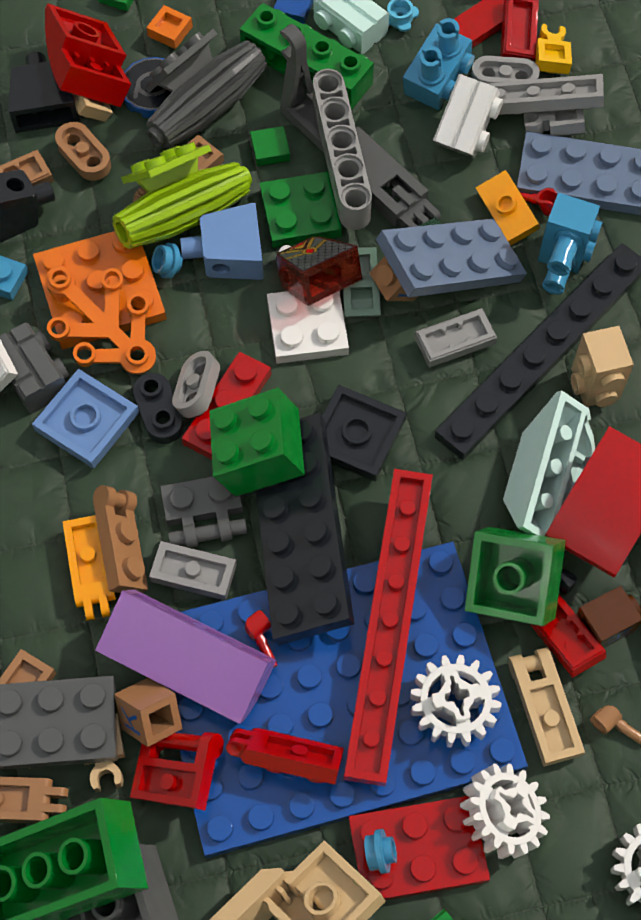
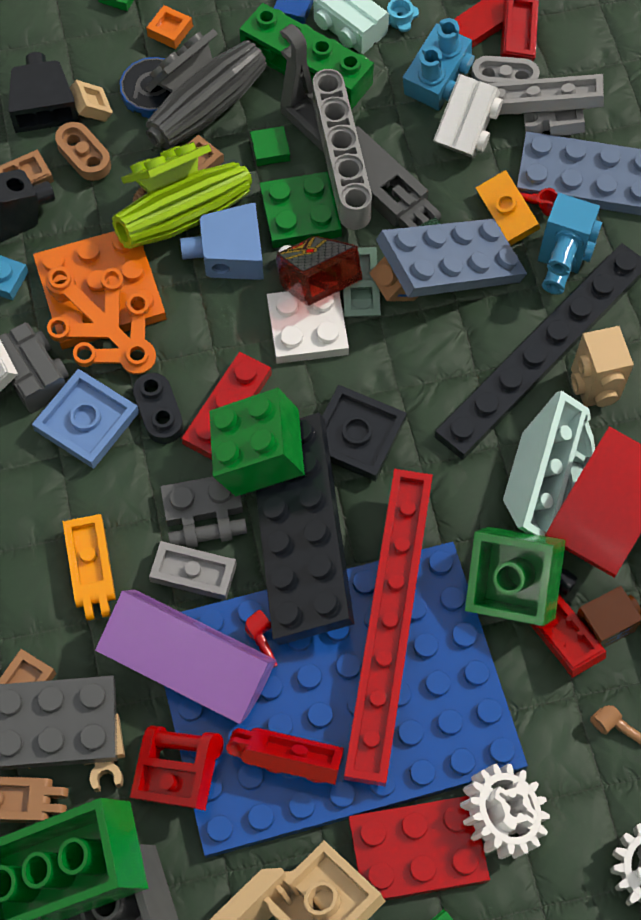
red slope [45,3,131,107] -> none
medium nougat plate [93,485,148,593] -> none
medium nougat brick [114,678,182,747] -> none
dark azure plate [151,243,183,279] -> none
light grey plate [172,351,220,418] -> none
dark azure plate [364,829,397,874] -> none
white gear [410,655,502,747] -> none
light grey plate [415,308,497,368] -> none
tan plate [508,647,585,767] -> none
yellow plate [535,24,572,75] -> none

